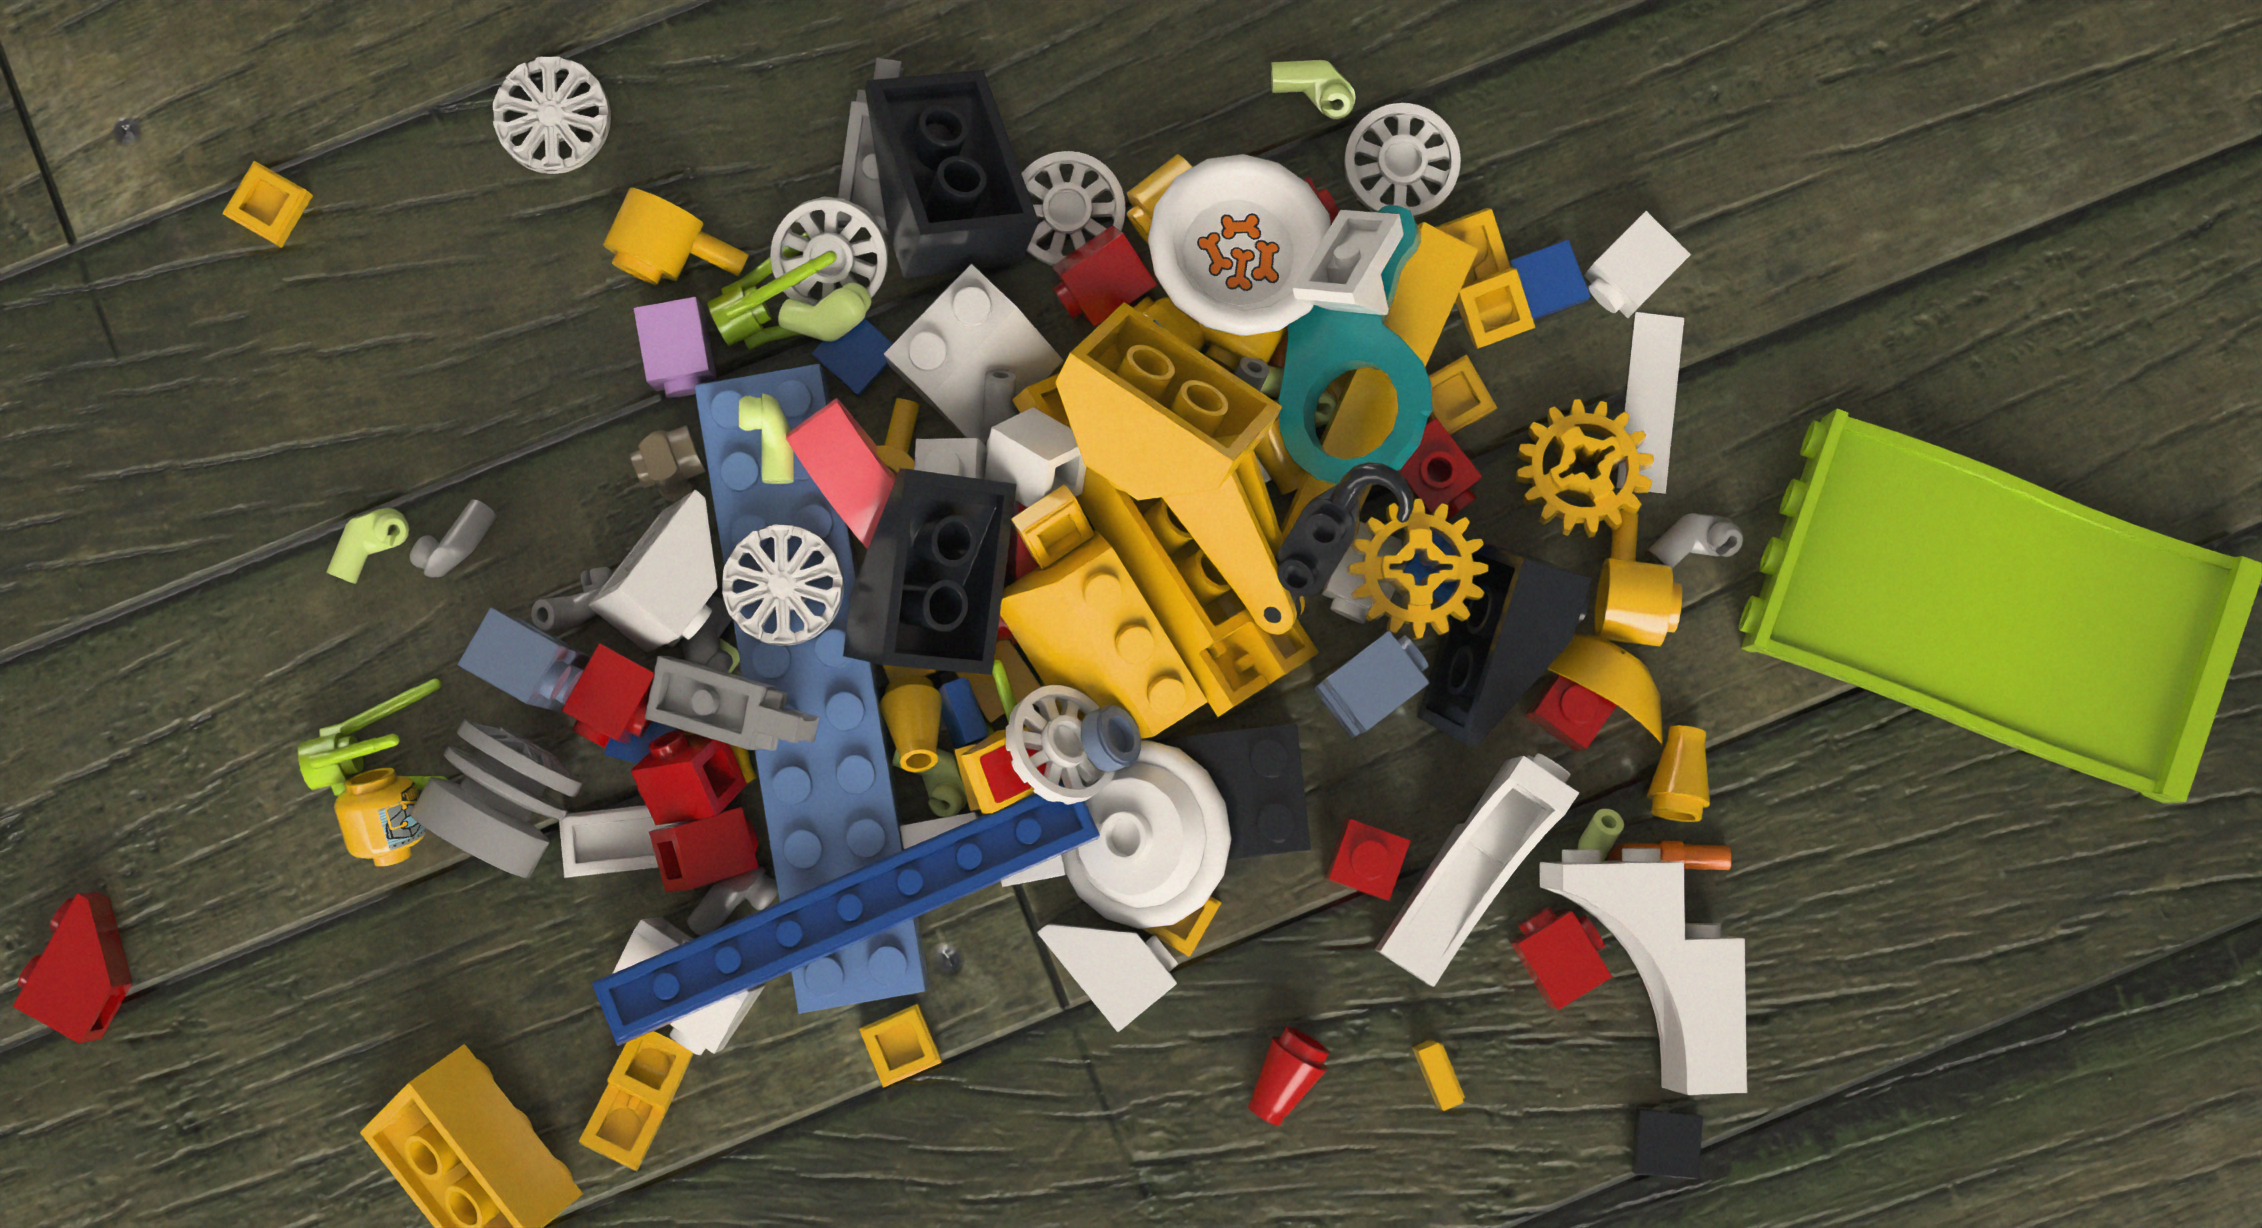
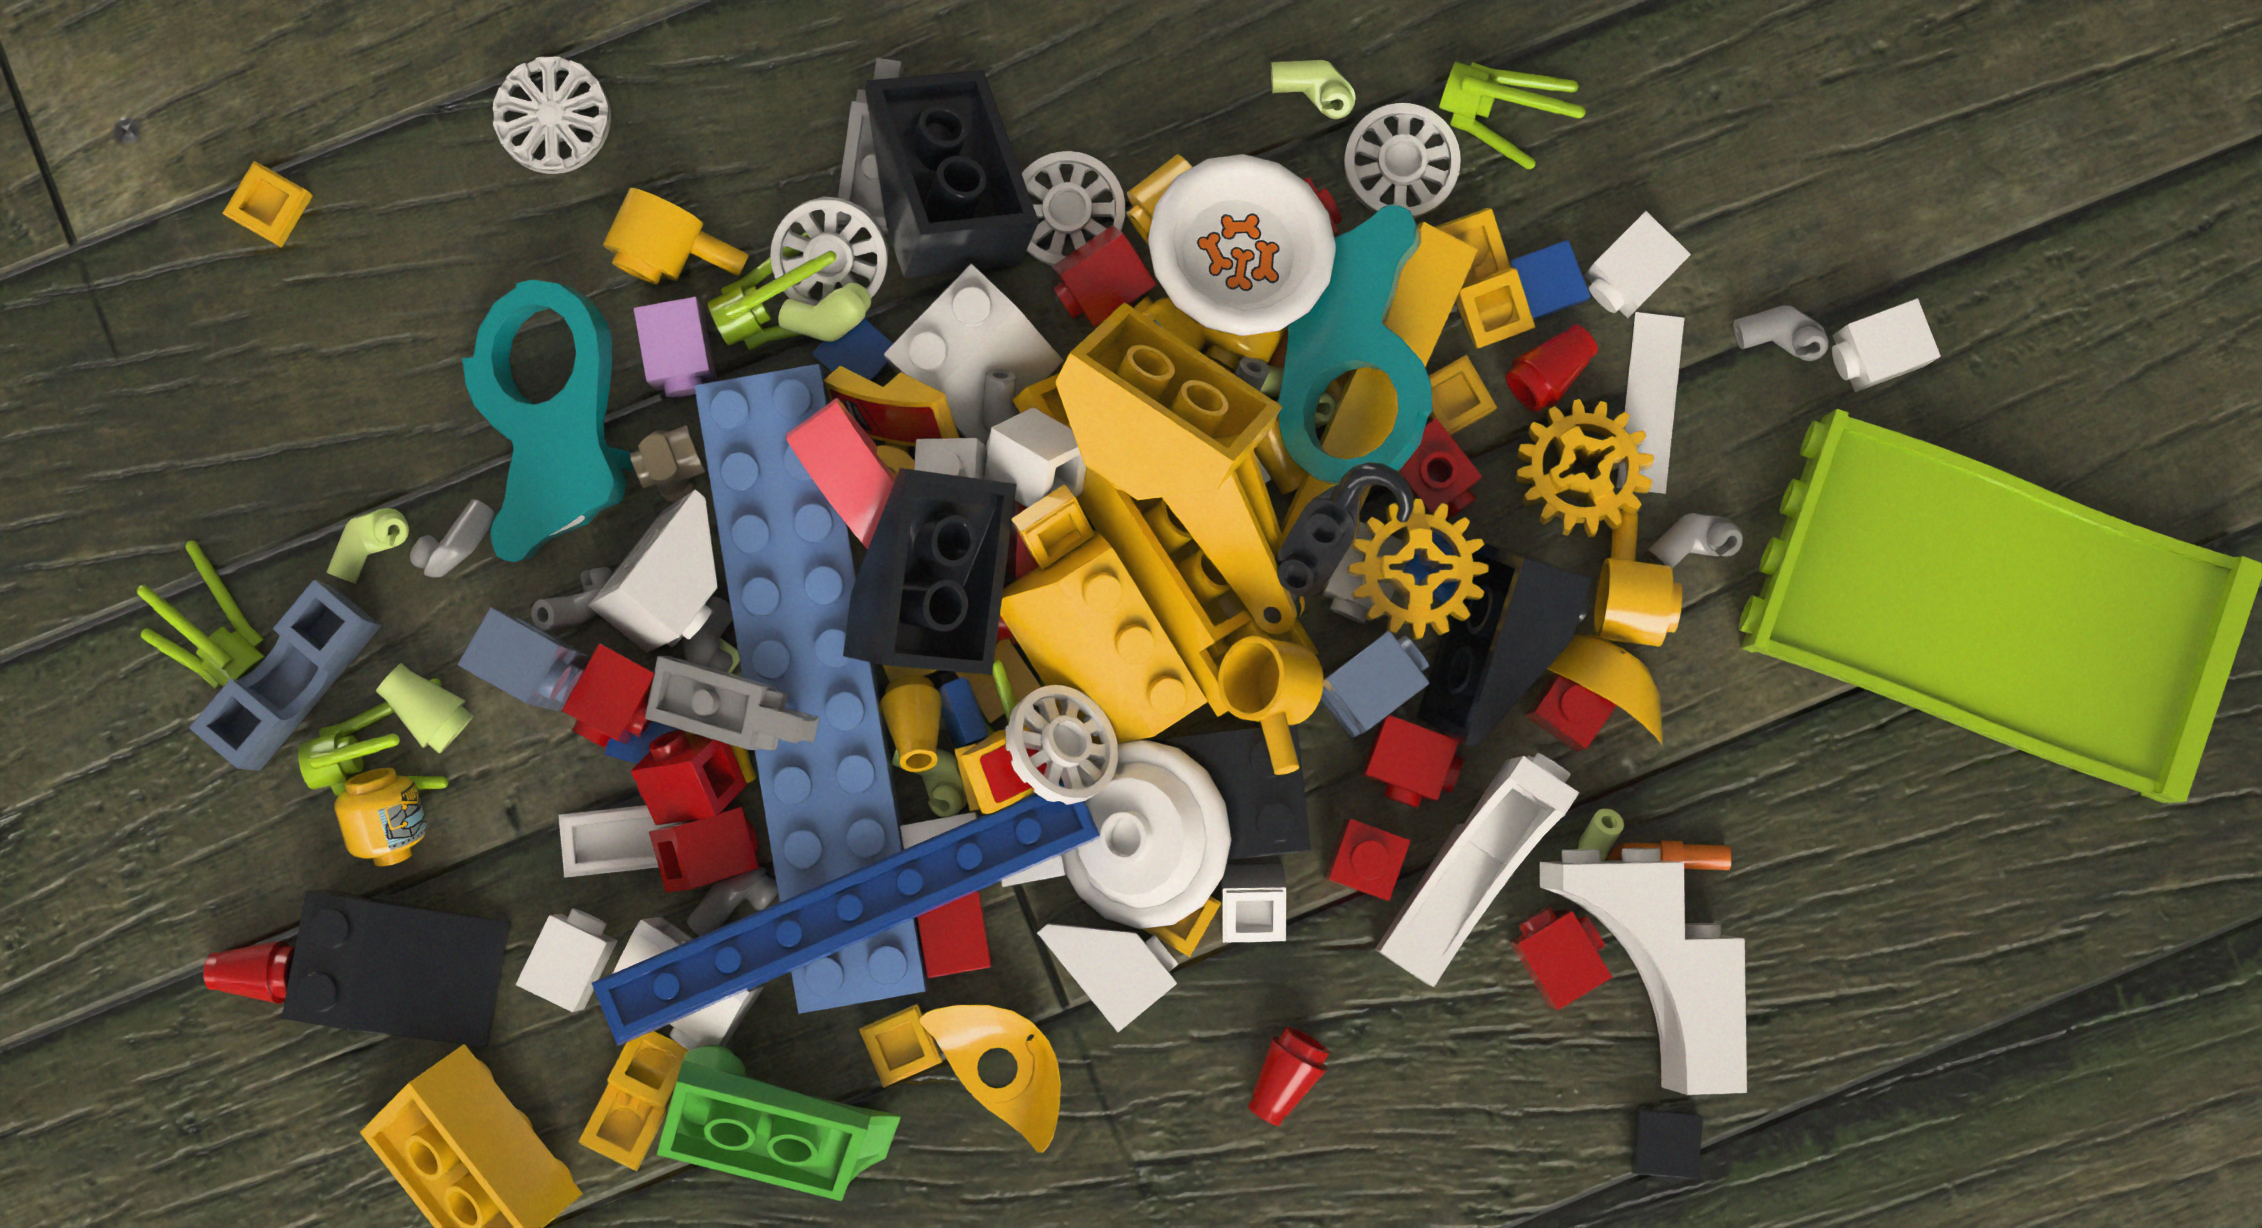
red slope [12,892,133,1043] -> none
light grey wheel [410,718,583,878] -> none
white wheel [722,524,844,646] -> none
yellowish green arm [739,393,794,484] -> none
sand blue tile [1081,705,1141,772] -> none
white slope [1293,210,1404,315] -> none
yellow tile [1412,1039,1465,1111] -> none
yellow cone [1647,725,1710,822] -> none
none -> lime plant [137,540,265,689]
none -> sand blue arch [189,579,382,771]
none -> red cone [203,940,295,1004]
none -> black slope [282,890,512,1047]
none -> yellowish green cone [376,663,473,754]
none -> teal animal [462,279,635,562]
none -> white brick [516,908,618,1012]
none -> bright green slope [656,1045,901,1201]
none -> slope [823,366,959,447]
none -> red brick [917,890,993,978]
none -> yellow piece [919,1005,1061,1153]
none -> yellow piece [1218,636,1324,775]
none -> white slope [1221,864,1286,942]
none -> red brick [1361,715,1464,808]
none -> lime plant [1439,61,1586,169]
none -> red cone [1505,325,1598,412]
none -> light grey arm [1733,305,1829,361]
none -> white brick [1832,298,1941,392]

